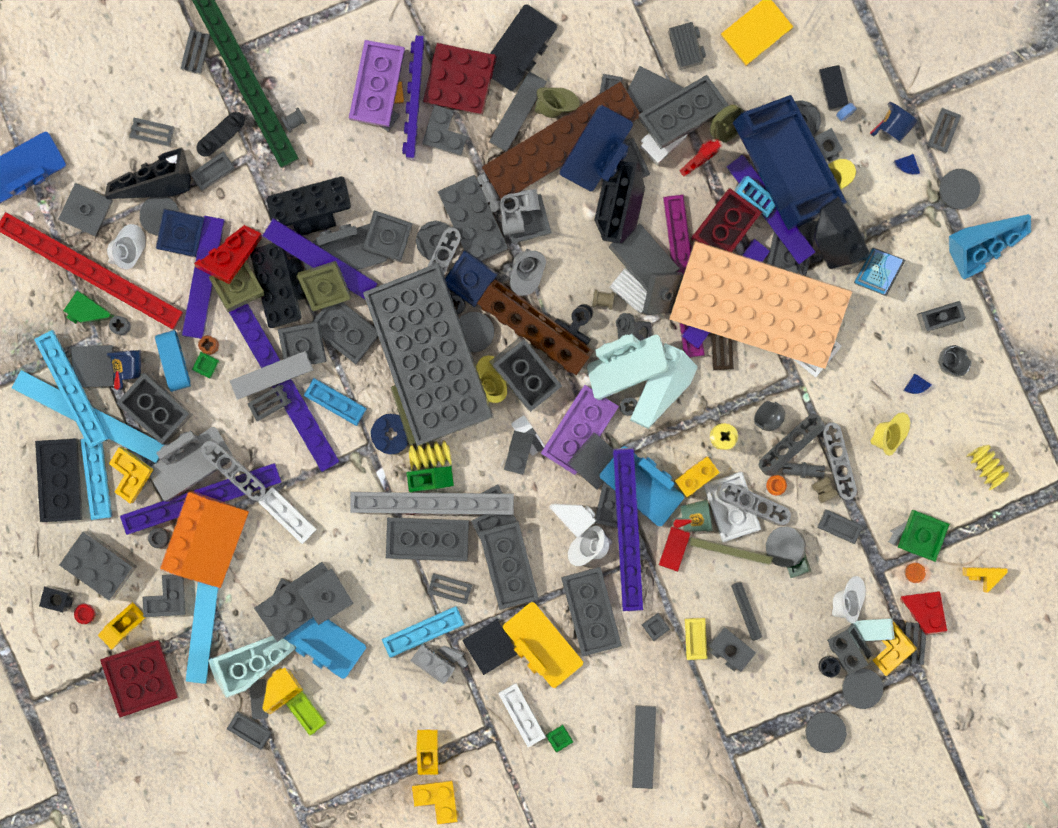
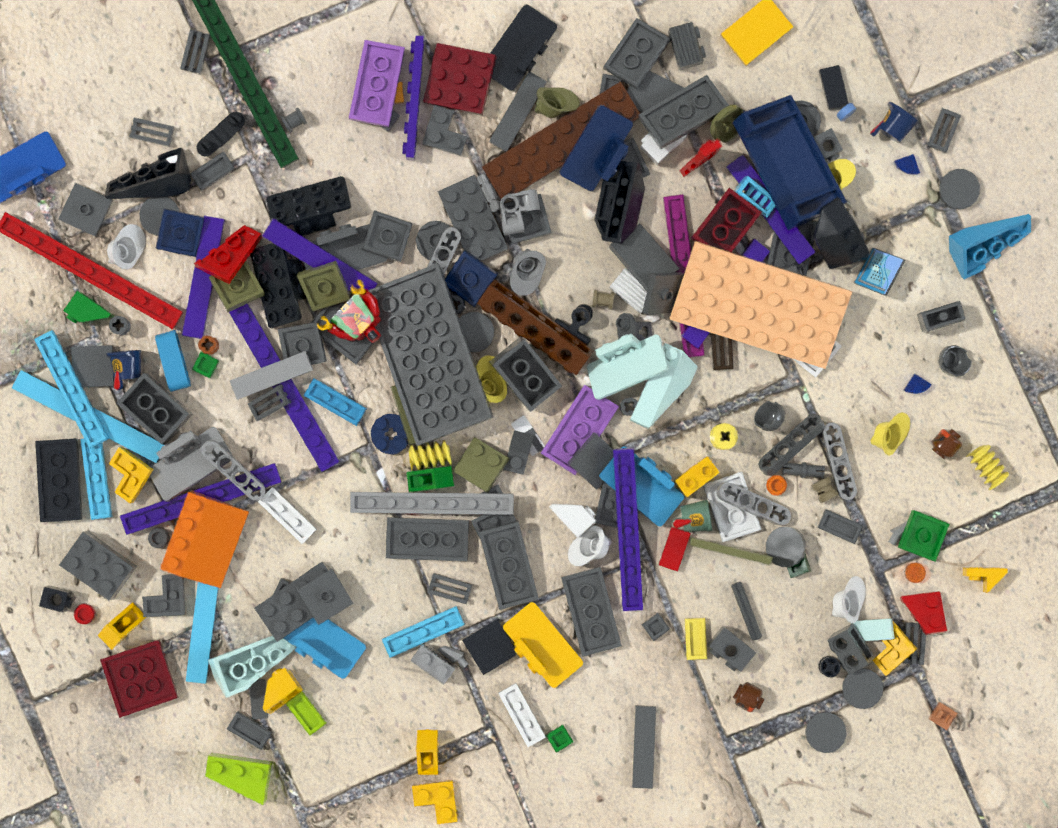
none -> lime wedge [205,753,272,805]
none -> torso [316,280,381,343]
none -> olive plate [453,437,509,493]
none -> dark grey tile [603,18,671,90]
none -> reddish brown head [733,682,765,713]
none -> nougat tile [928,702,958,730]
none -> reddish brown head [931,429,962,459]

